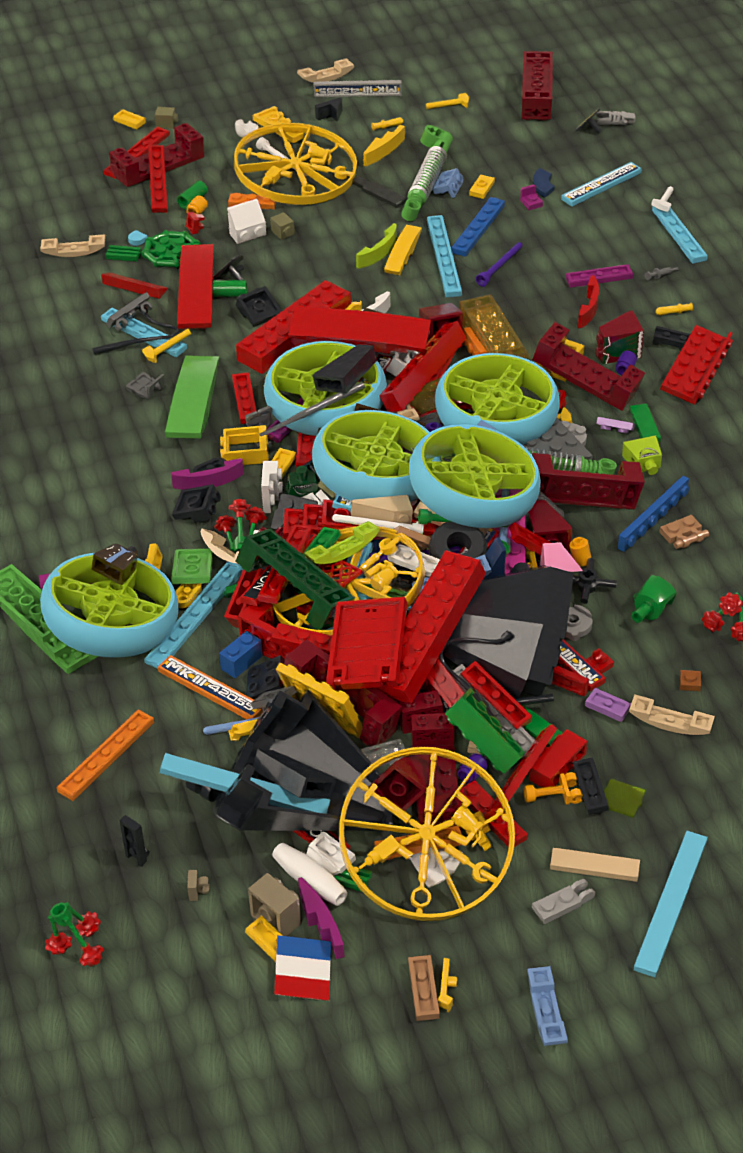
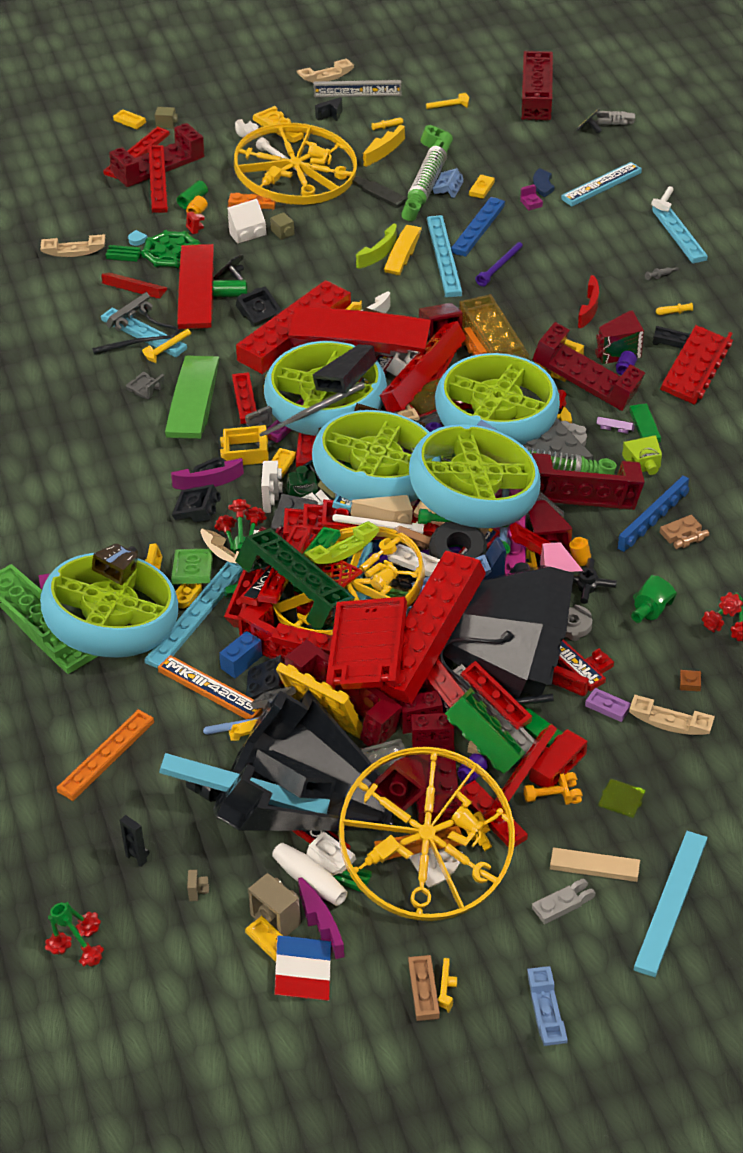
magenta tile [565,264,633,288] -> none
black plate [573,757,609,815] -> none

